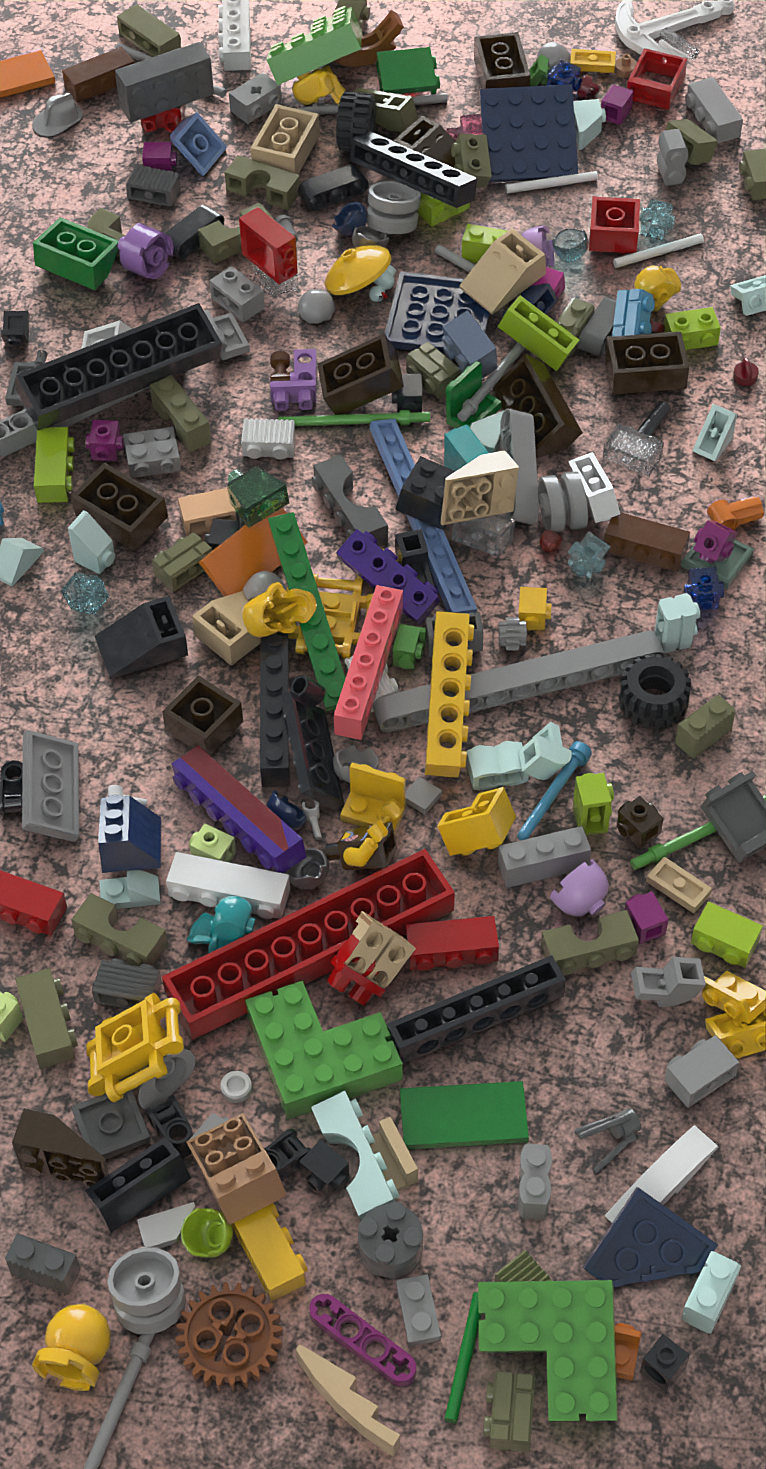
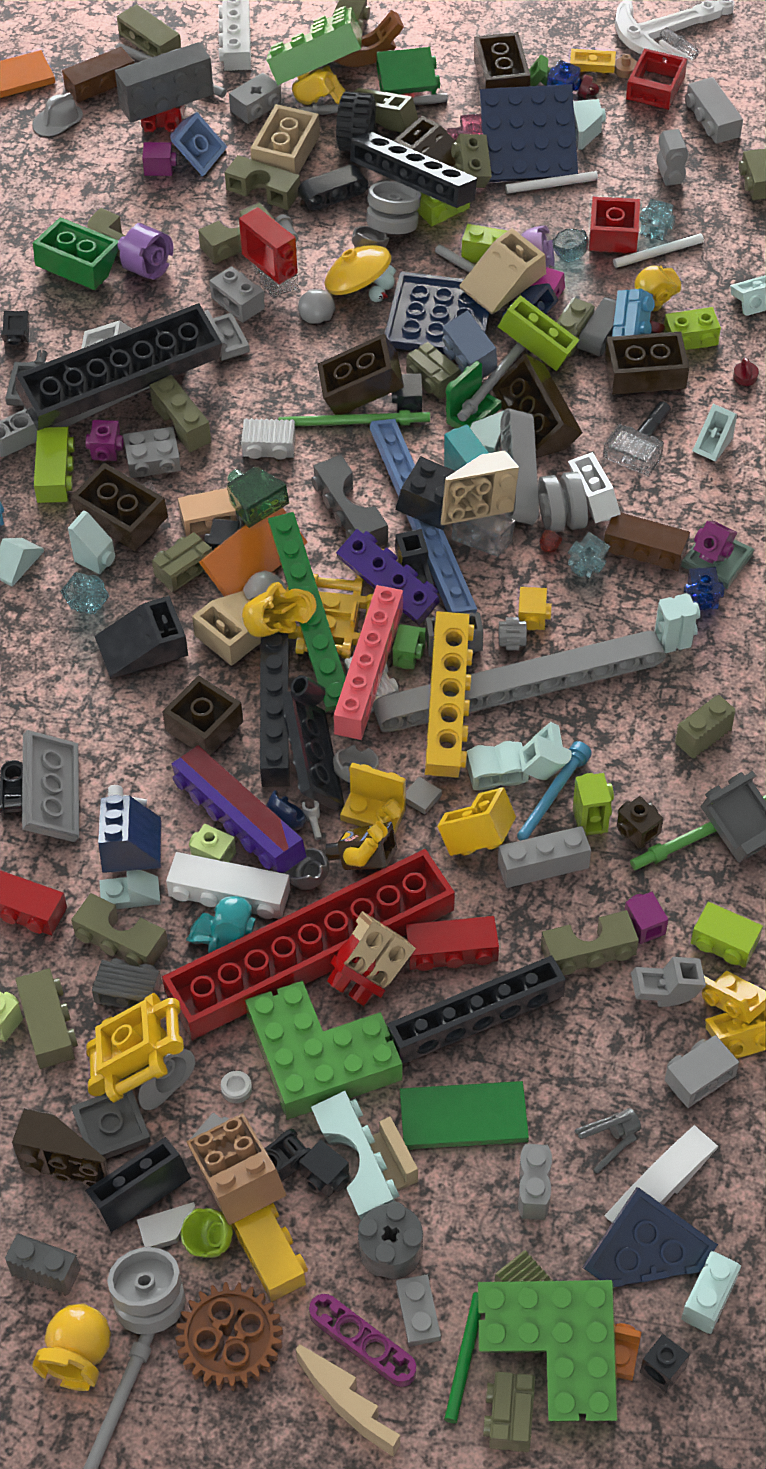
dark grey brick [126,165,181,207] -> none
black piece [145,1095,193,1158] -> none
black beam [165,205,225,260] -> none
medium lavender hips [270,349,317,411] -> none
dark blue hair [332,202,367,237] -> none
light grey hair [536,42,571,75] -> none
lavender cylinder [550,859,609,917] -> none
magenta brick [601,84,633,125] -> none
black tyre [619,654,691,730] -> none
tan plate [646,857,712,914] -> none
olive brick [665,119,718,165] -> none
orange piece [707,496,764,530] -> none

